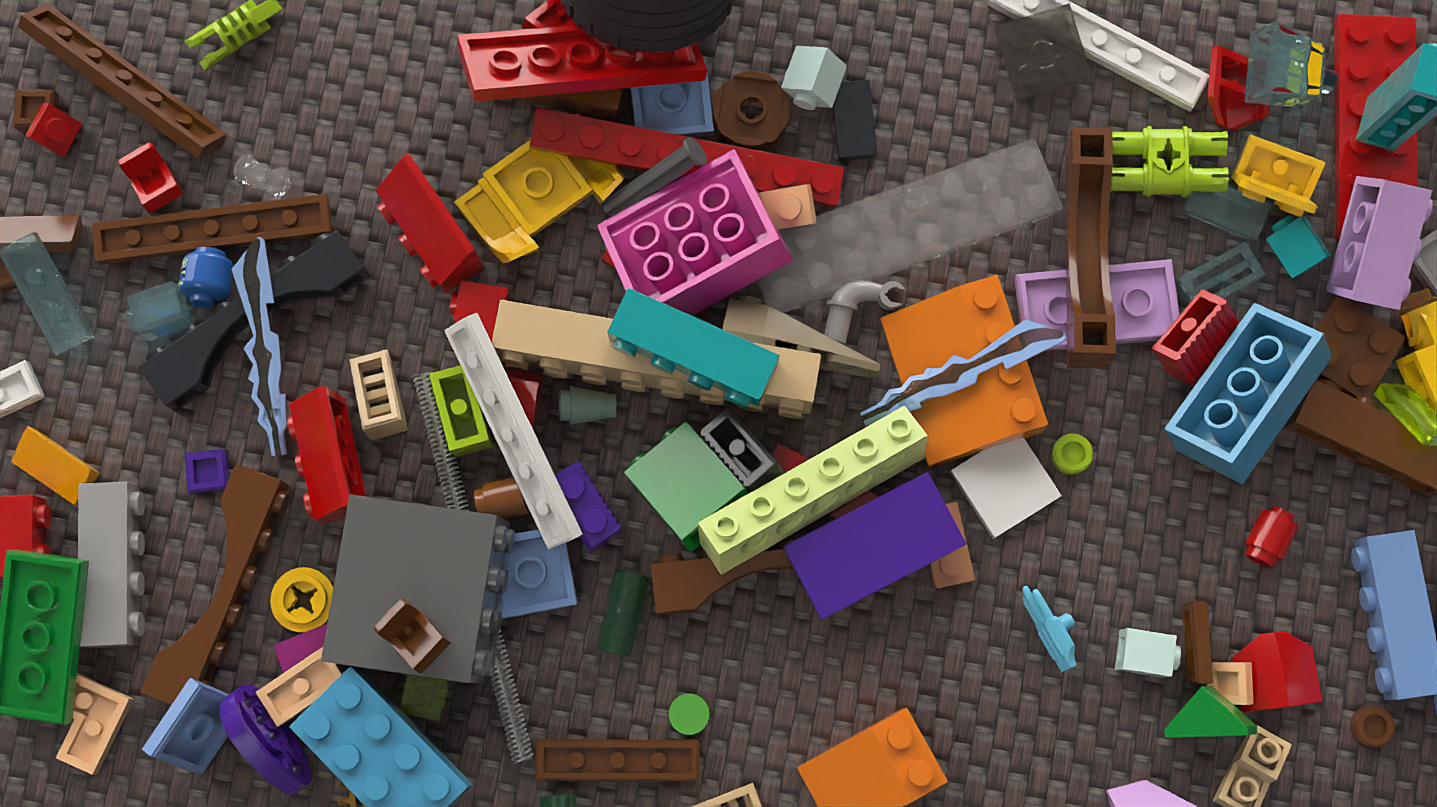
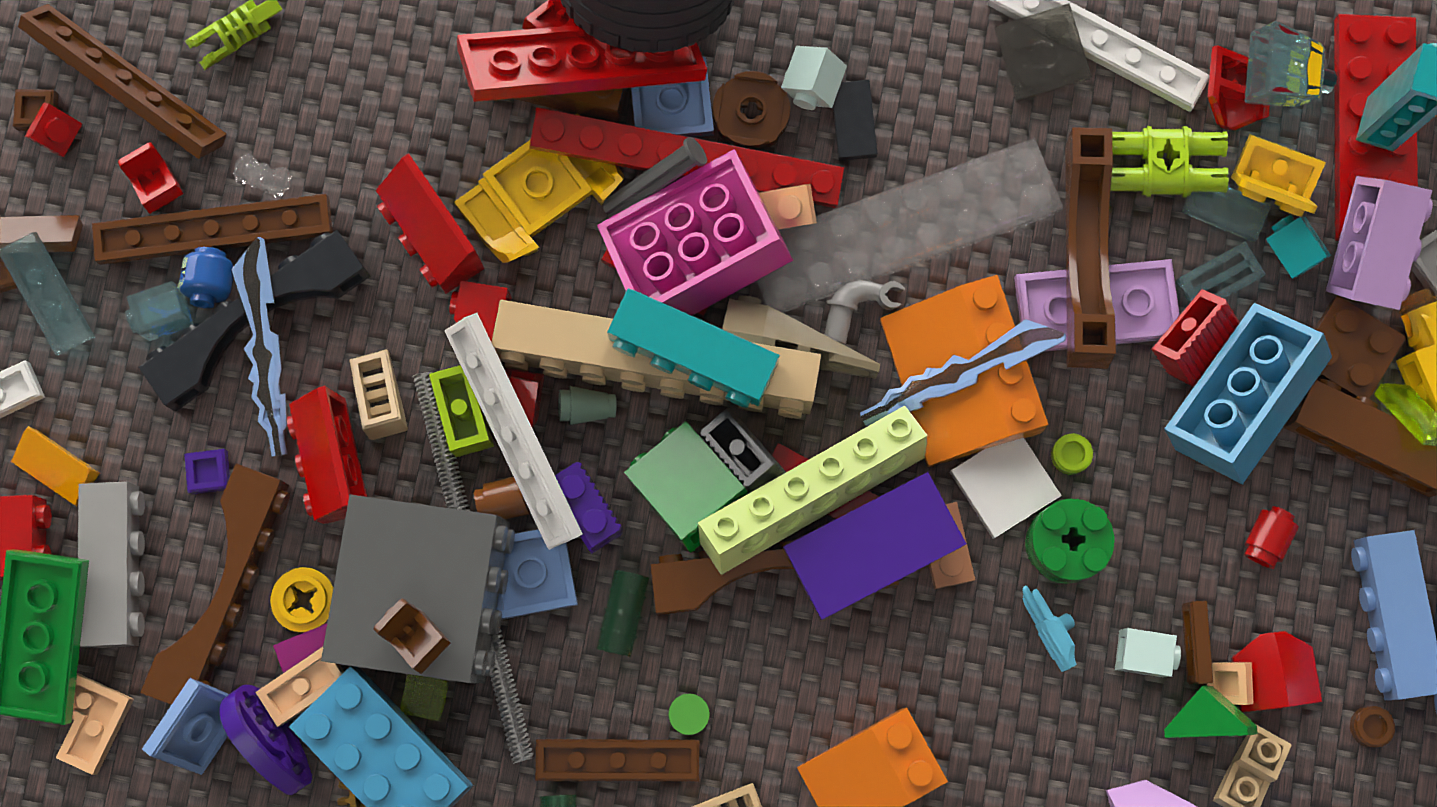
none -> green brick [1025,499,1115,584]

